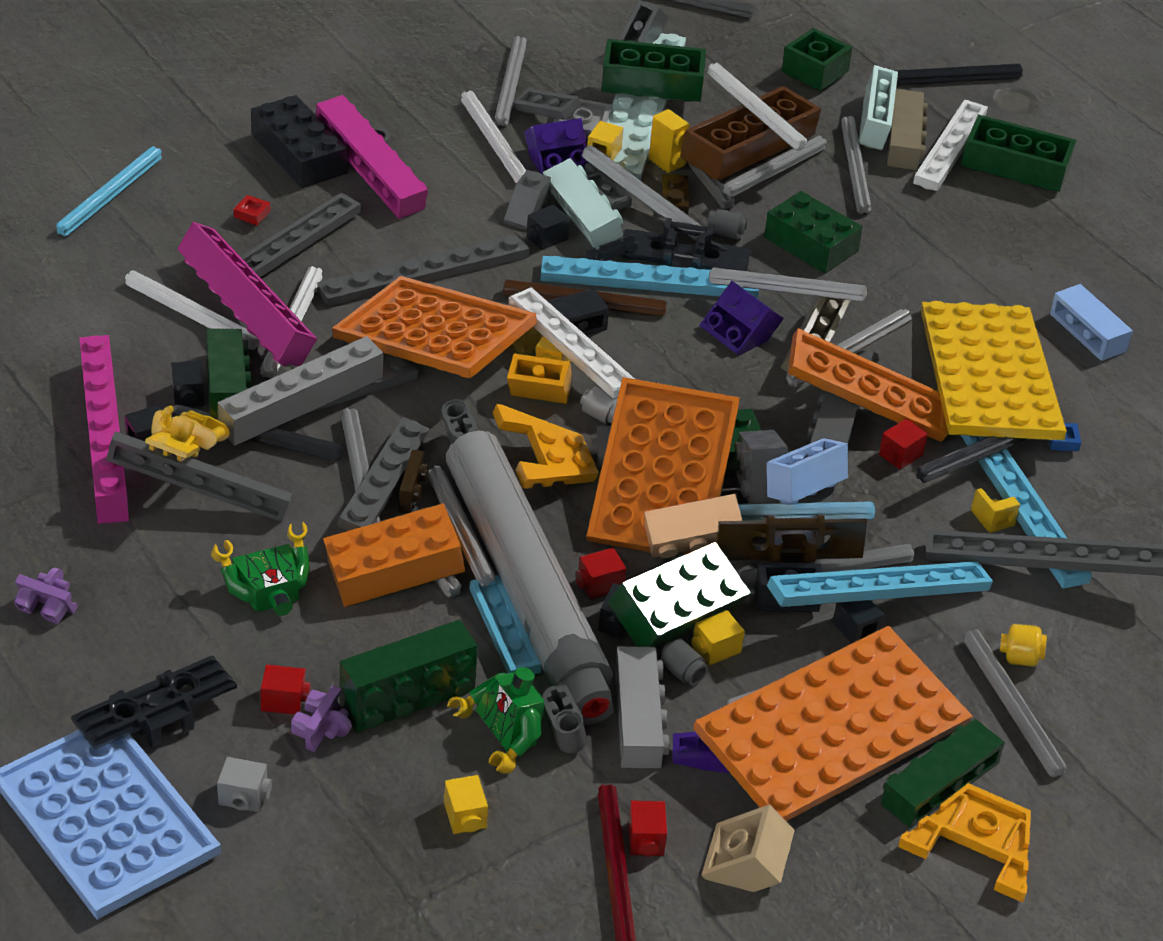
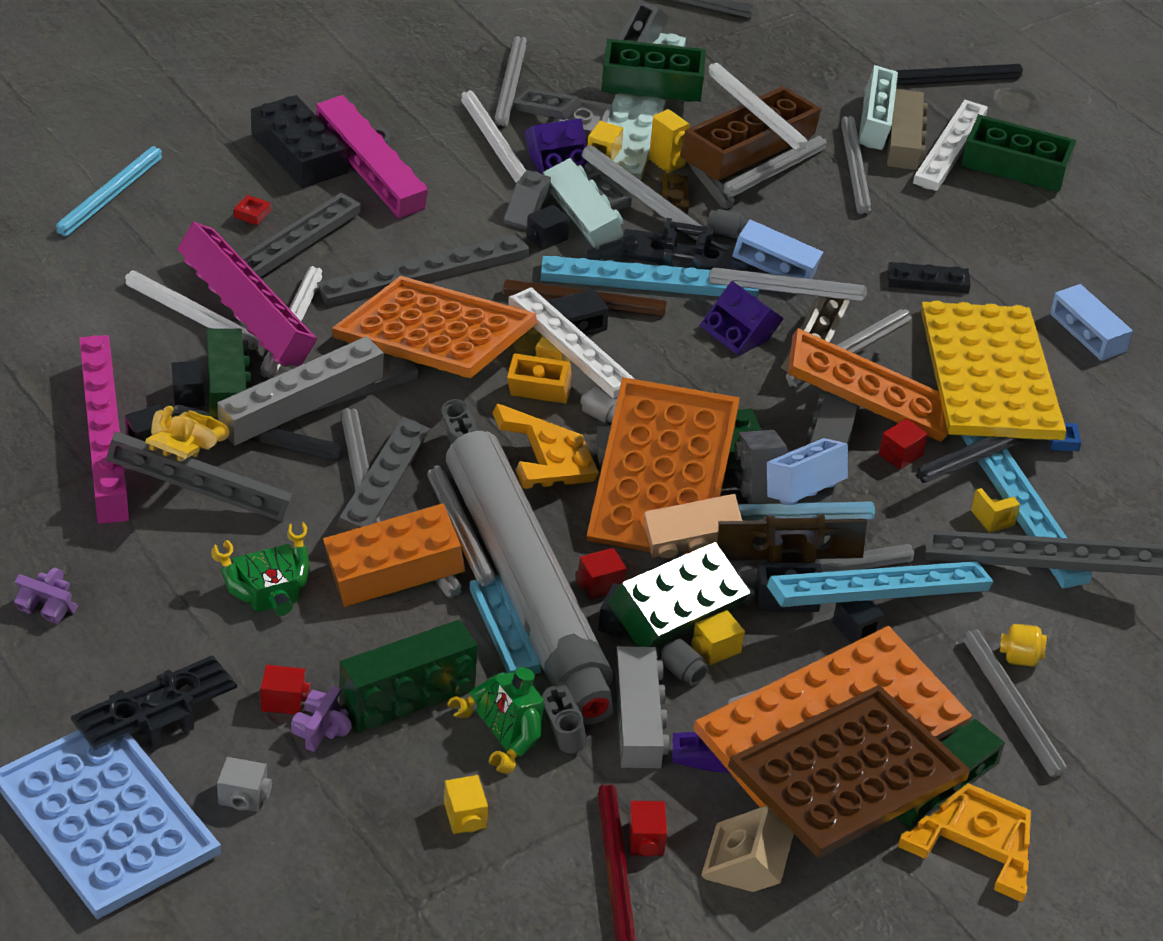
dark brown plate [399,450,428,514] -> none
dark green brick [764,191,863,274] -> none
dark green brick [781,28,853,91] -> none
none -> reddish brown plate [728,685,970,858]
none -> light blue brick [732,220,823,279]
none -> black plate [887,262,971,294]

